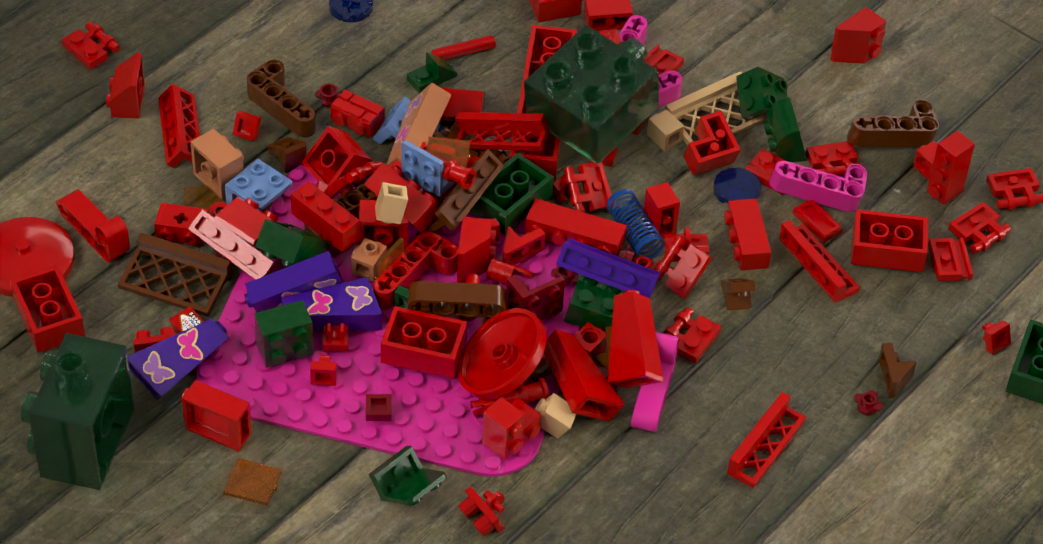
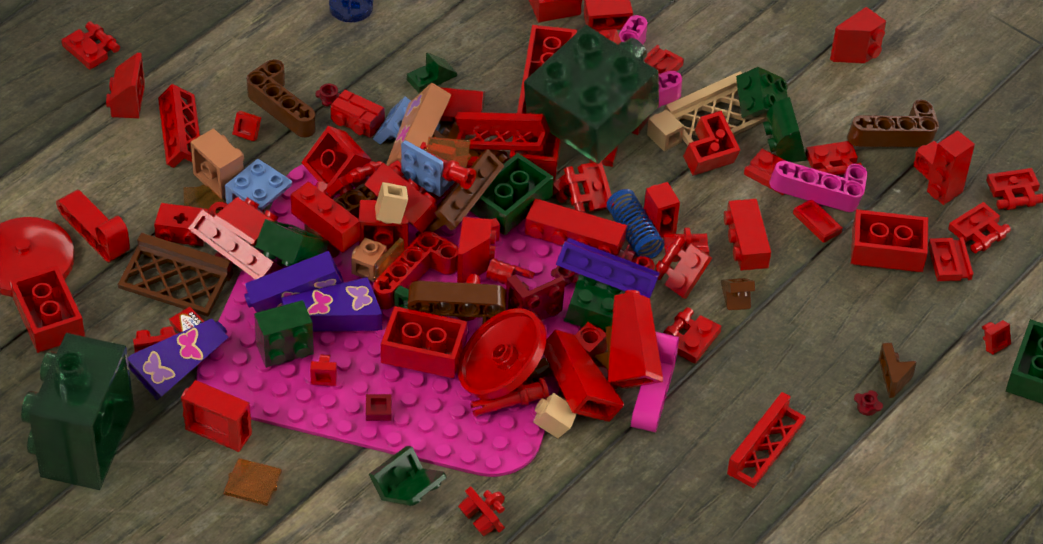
reddish brown slope [267,137,307,173] -> none
red tile [323,323,349,351] -> none
red axle [431,35,496,60] -> none
red brick [482,397,541,460] -> none
red slope [503,227,546,265] -> none
clear blue tile [713,168,761,204] -> none
red fence [779,220,860,303] -> none

